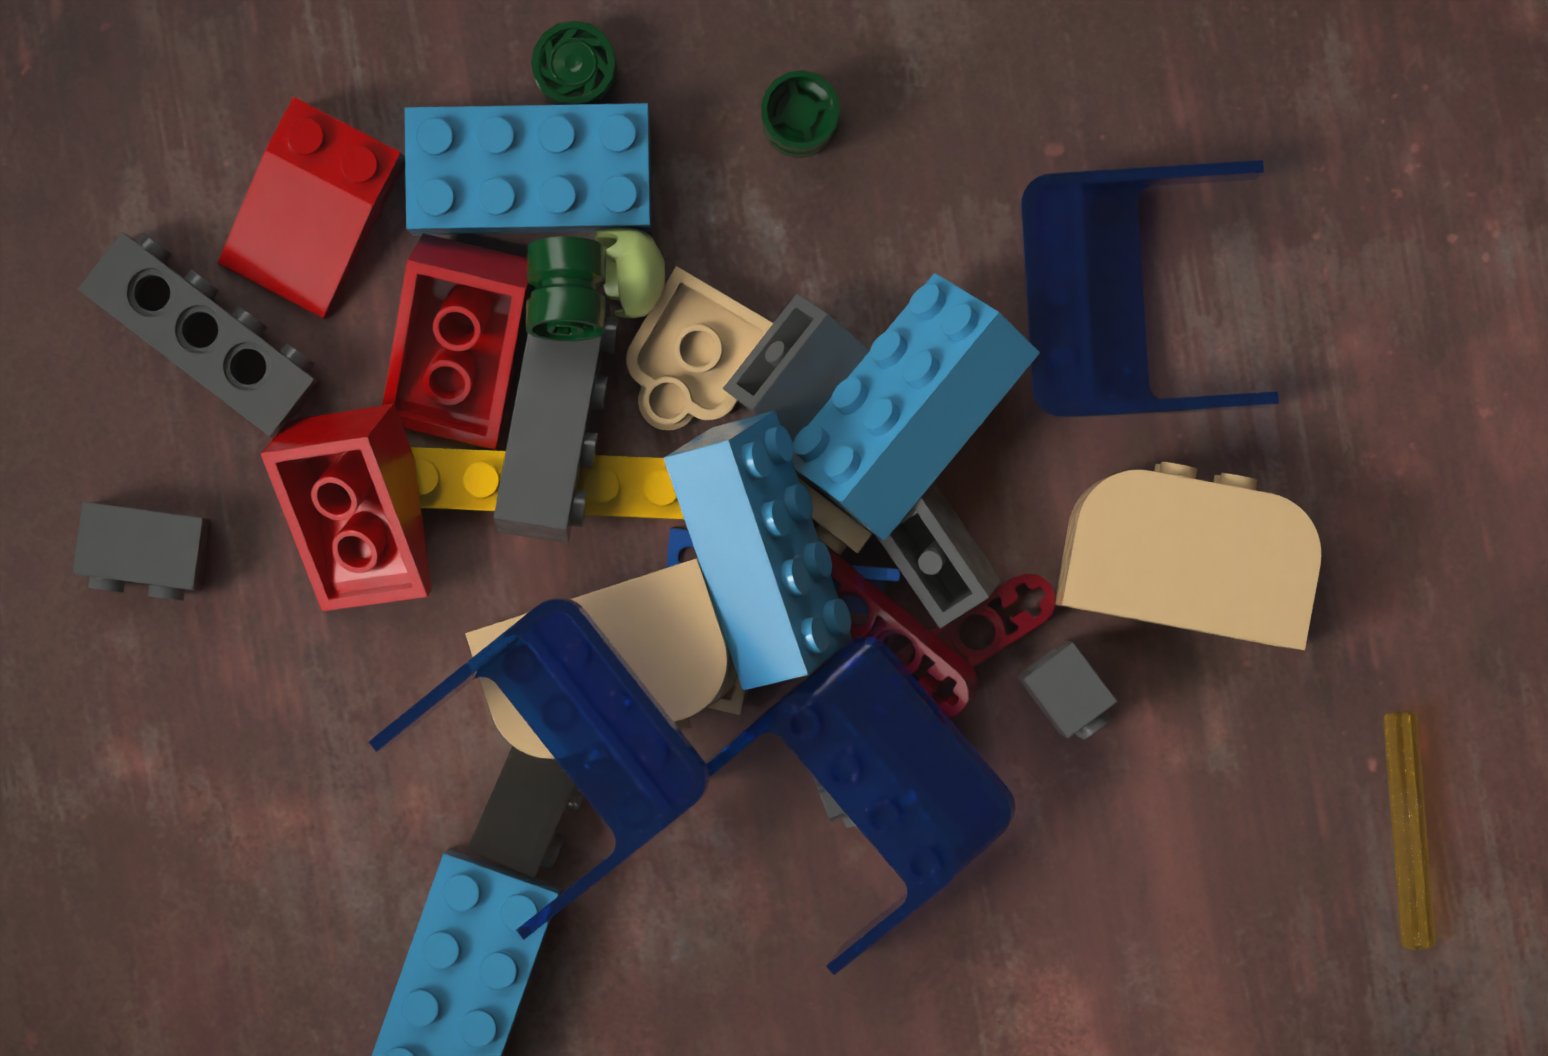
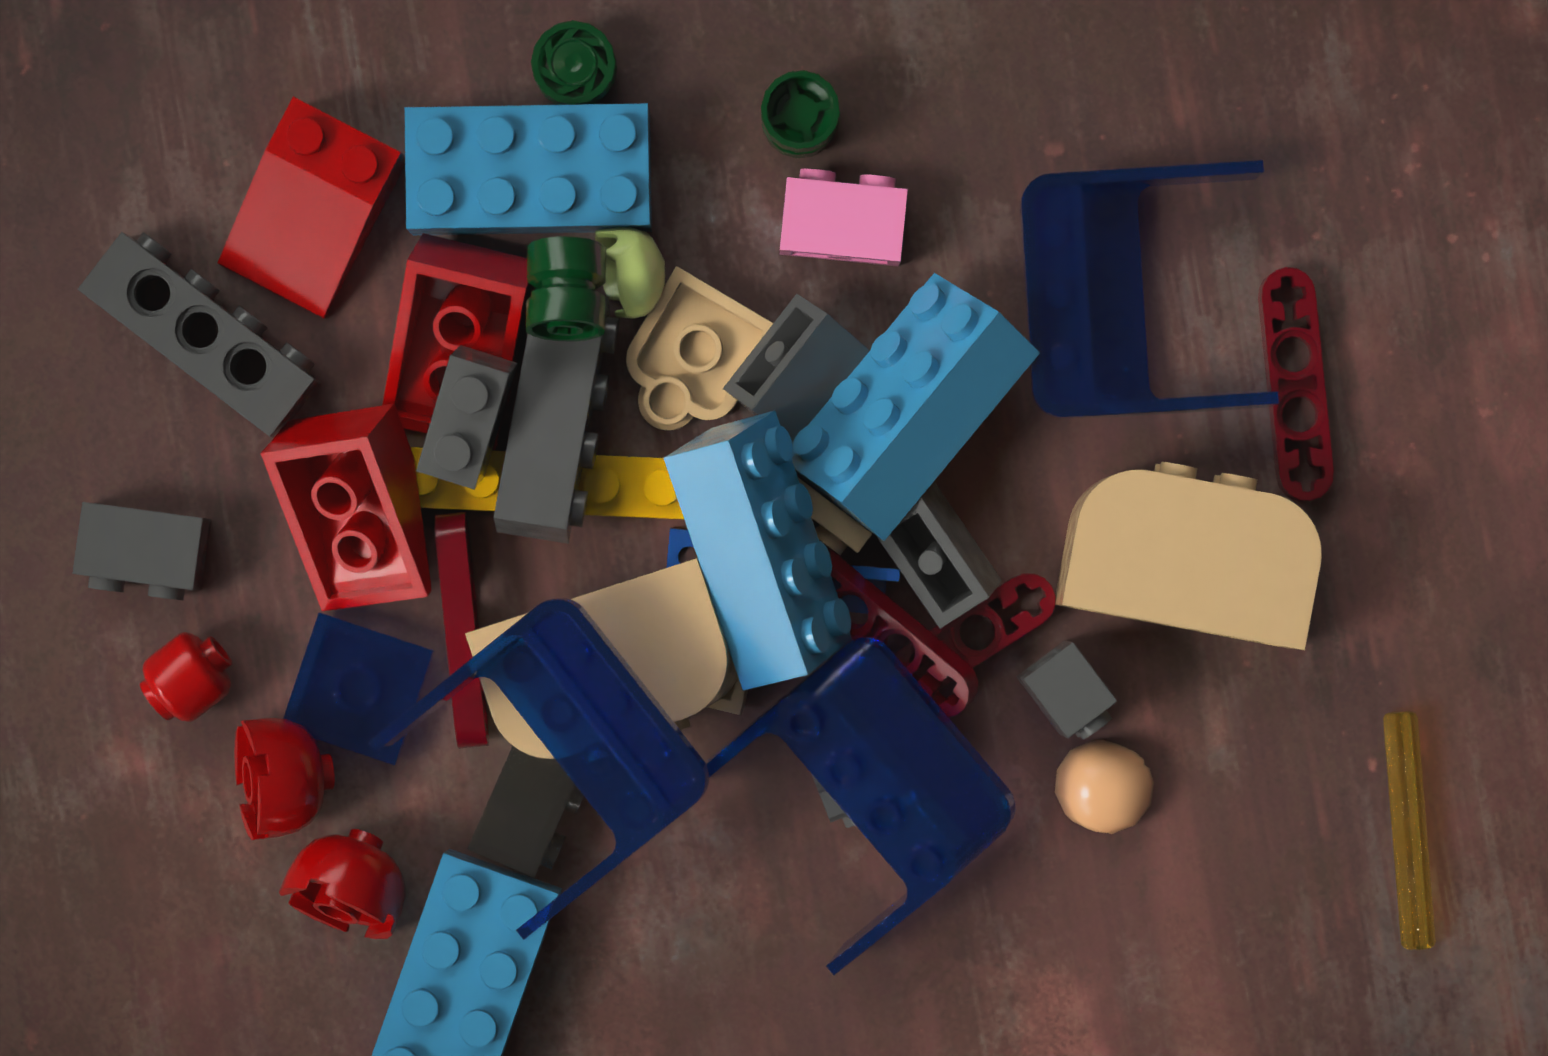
none -> red head [140,632,233,722]
none -> red cylinder [234,718,335,840]
none -> red cylinder [279,829,405,939]
none -> clear blue plate [283,612,435,765]
none -> dark grey brick [416,345,518,490]
none -> dark red beam [435,512,489,749]
none -> bright pink brick [780,169,908,266]
none -> light nougat hair [1055,740,1154,834]
none -> dark red beam [1258,267,1334,501]

